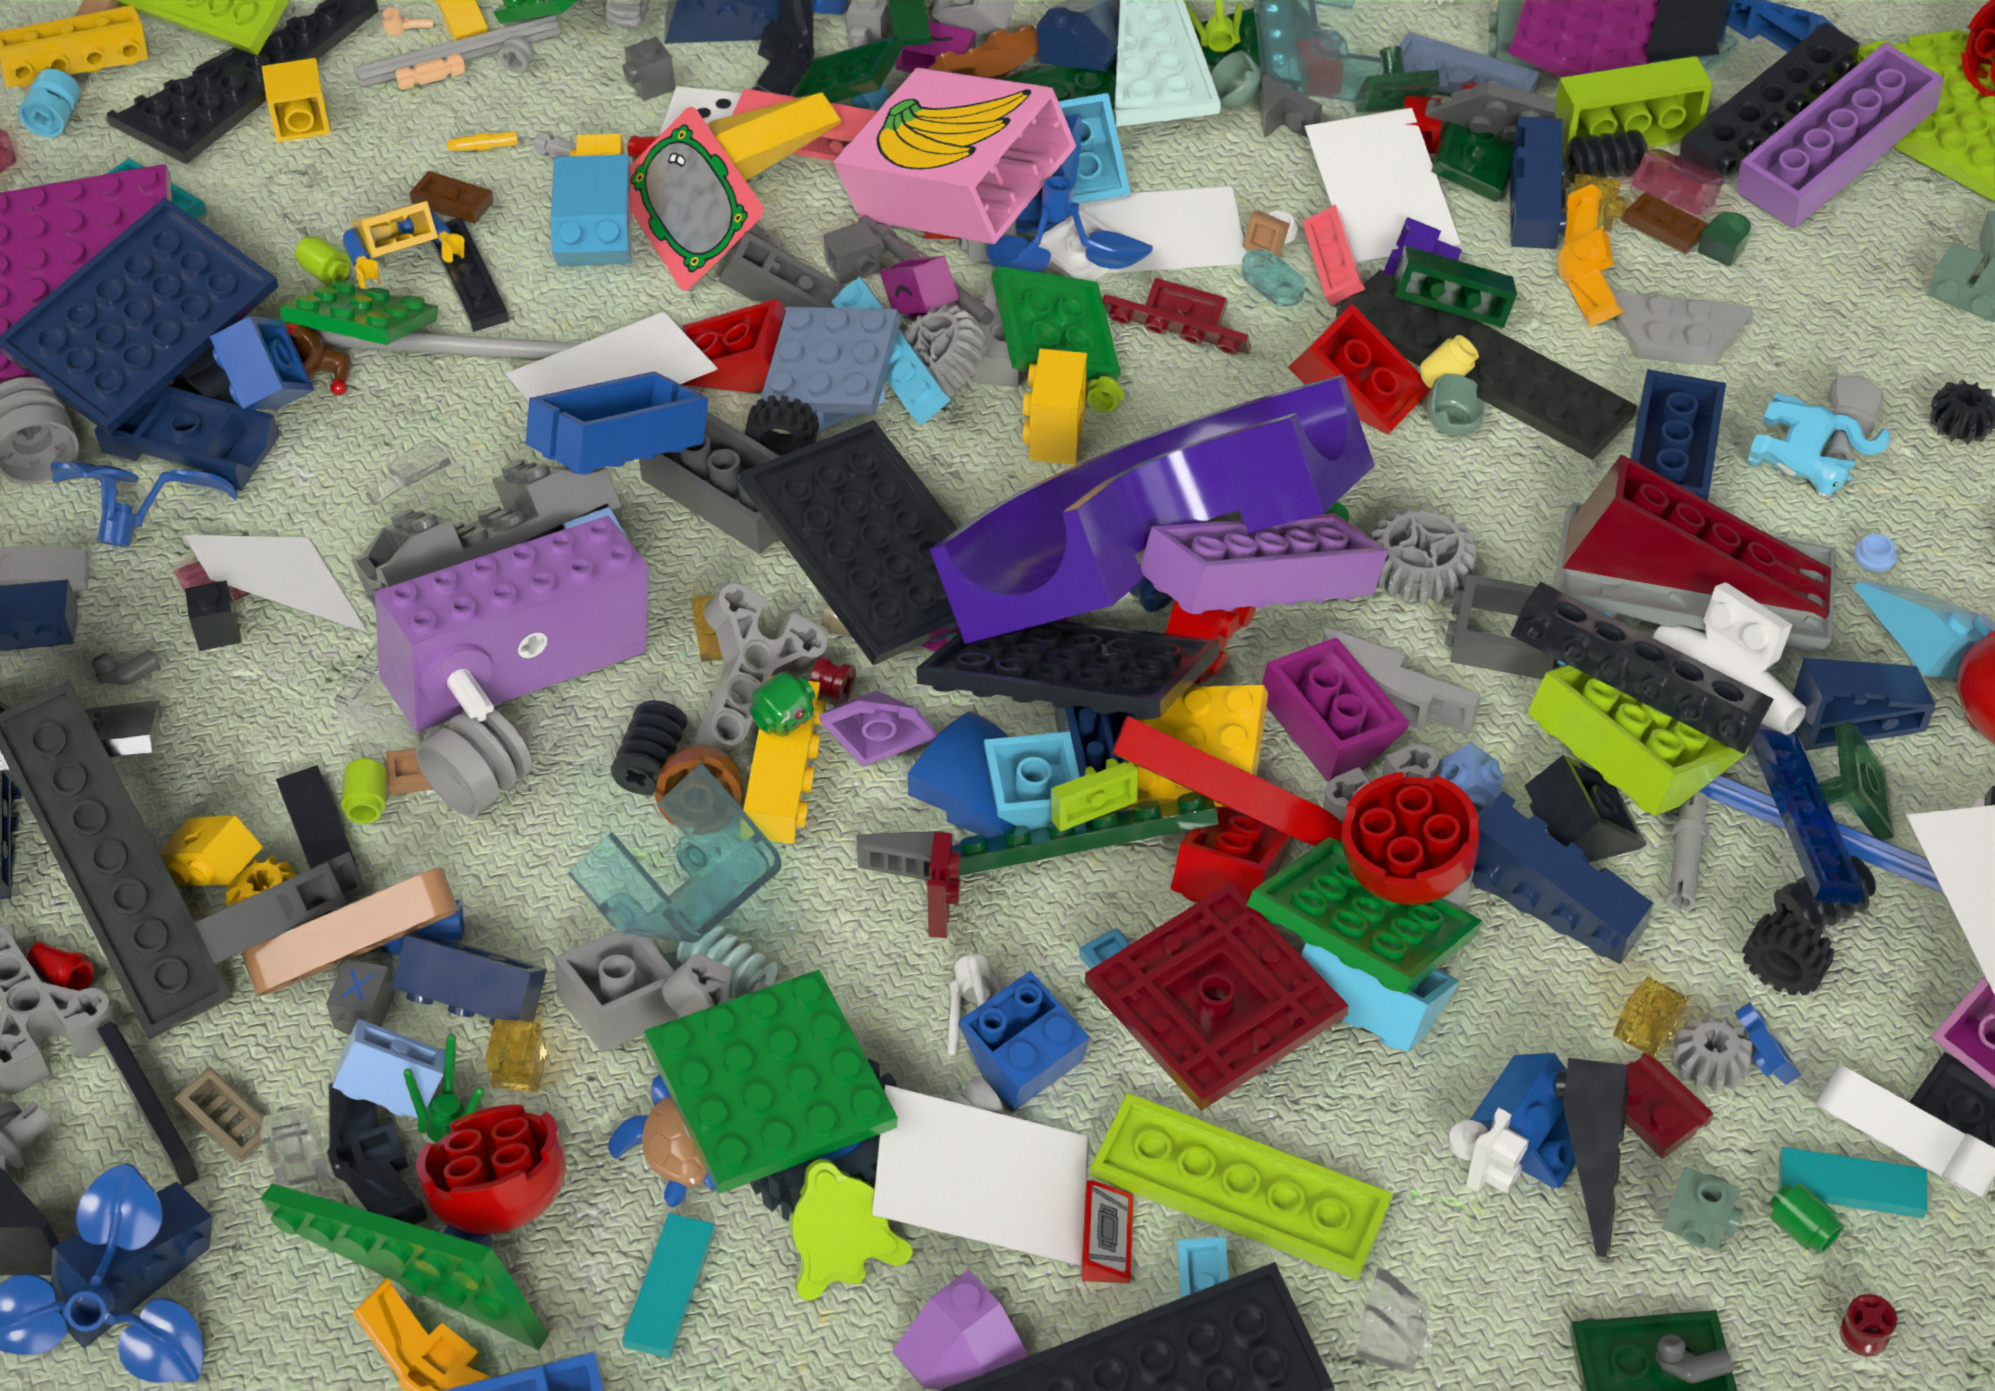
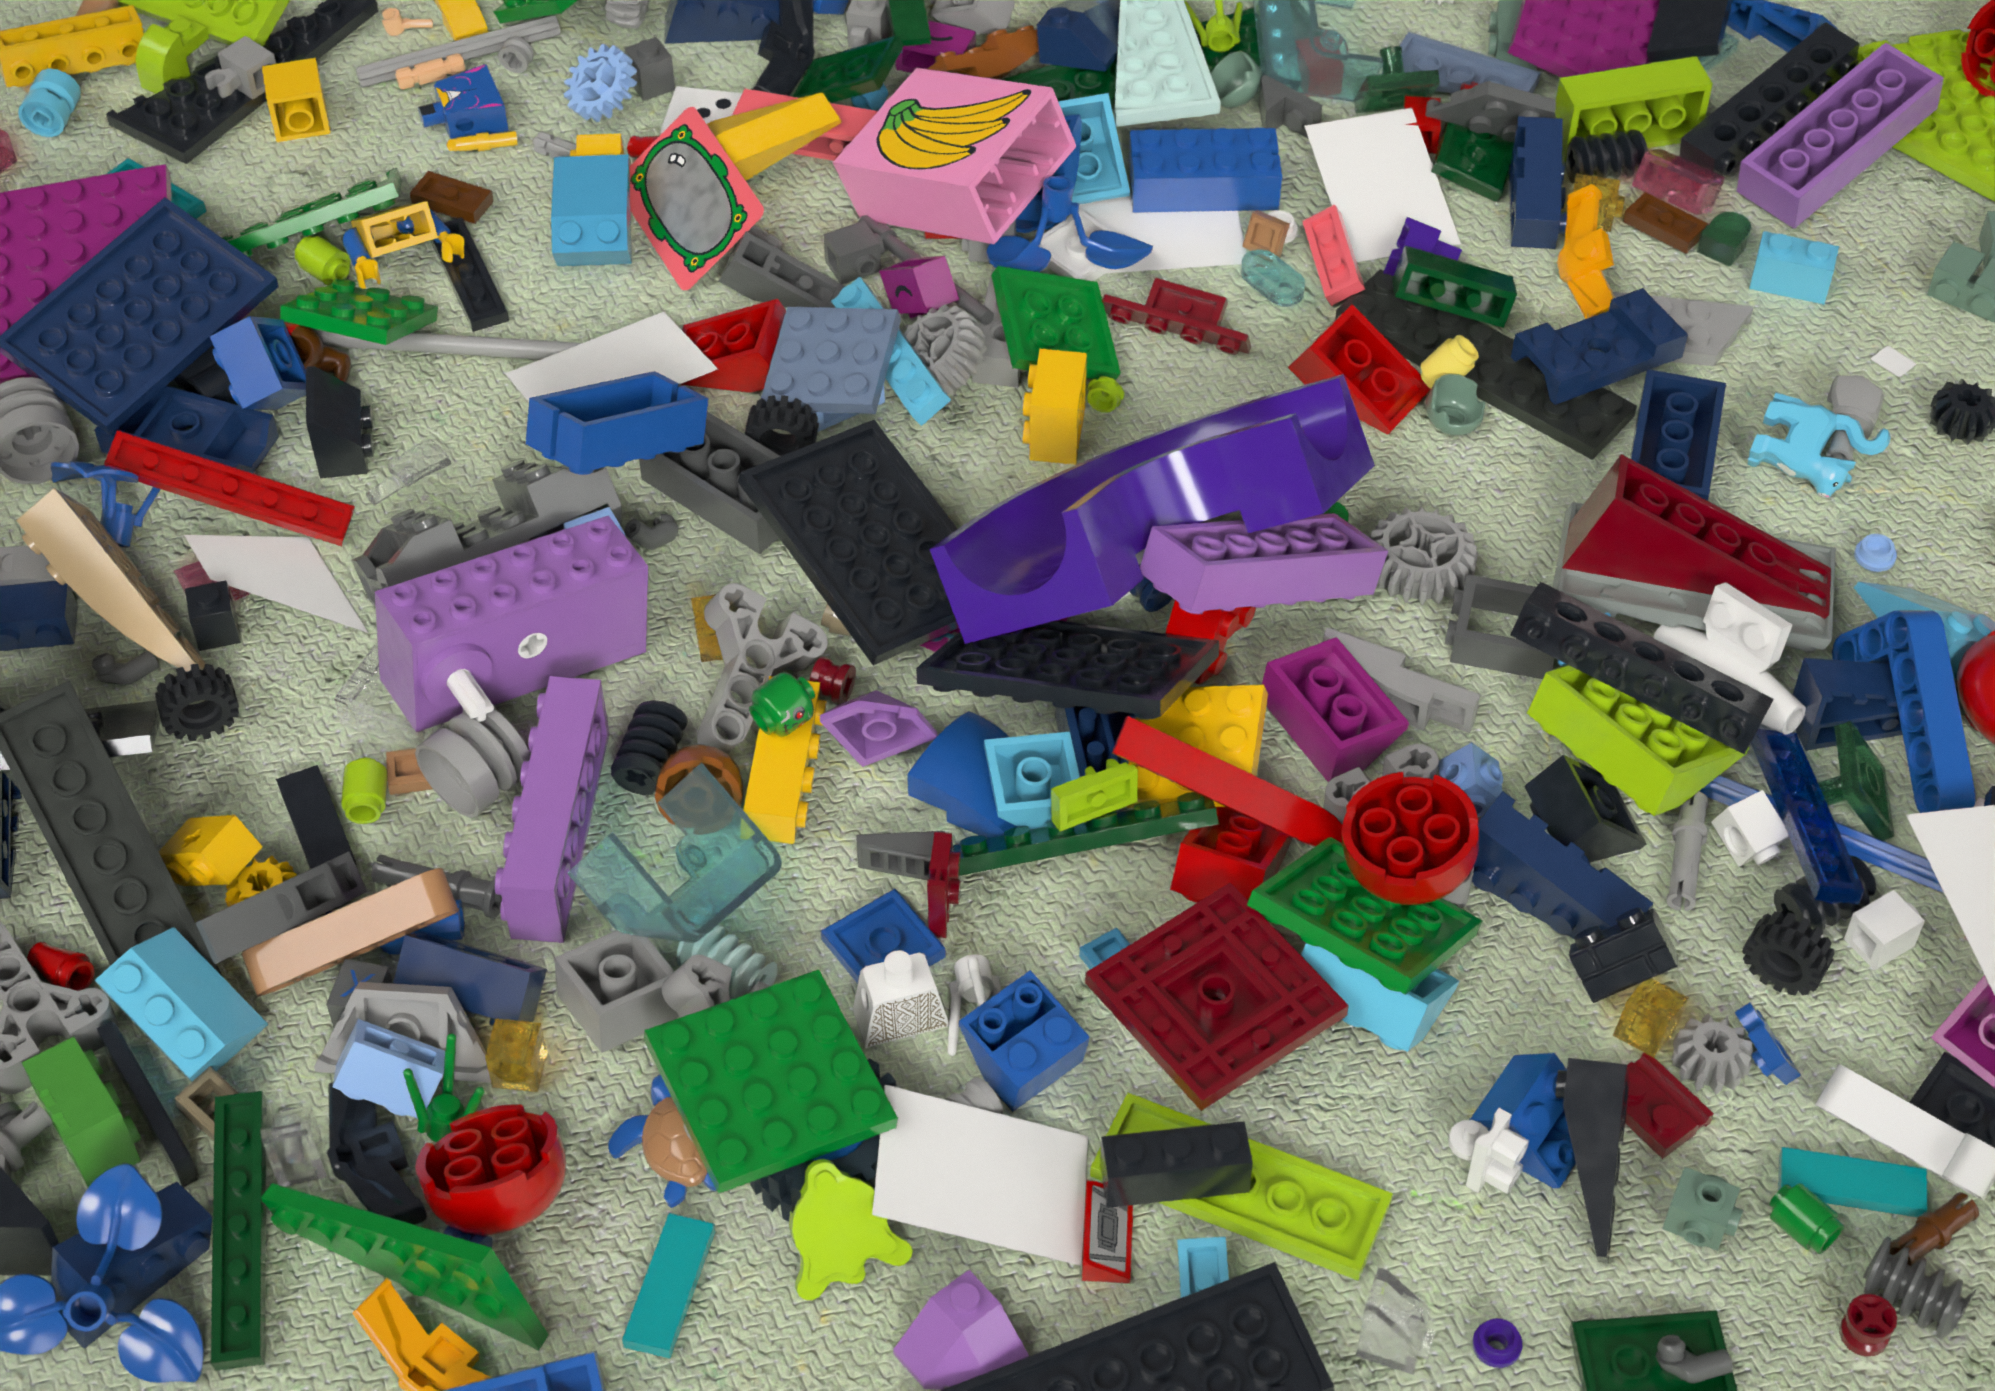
none -> tan wedge [16,488,206,672]
none -> bright green wedge [22,1036,142,1188]
none -> medium azure slope [95,927,268,1082]
none -> red tile [104,430,355,546]
none -> lime brick [136,15,209,94]
none -> black tyre [155,664,239,741]
none -> light grey brick [205,36,276,99]
none -> dark green plate [211,1091,267,1371]
none -> green wing [221,168,402,257]
none -> black slope [306,366,374,479]
none -> light grey wing [315,982,495,1082]
none -> dark grey pin [371,855,502,918]
none -> blue torso [418,64,509,139]
none -> medium lavender brick [495,676,610,943]
none -> light blue gear [564,44,637,122]
none -> dark grey arm [624,514,679,550]
none -> blue tile [821,889,946,984]
none -> white torso [853,951,949,1048]
none -> black brick [1100,1121,1253,1208]
none -> blue piece [1128,127,1282,213]
none -> dark purple plate [1472,1318,1523,1368]
none -> dark blue piece [1511,288,1688,405]
none -> black brick [1569,908,1678,1003]
none -> white brick [1711,790,1791,867]
none -> medium azure slope [1749,231,1839,305]
none -> blue beam [1832,610,1976,813]
none -> white brick [1844,890,1925,971]
none -> dark grey piece [1863,1236,1977,1340]
none -> white sticker [1871,346,1916,377]
none -> reddish brown pin [1889,1192,1979,1266]

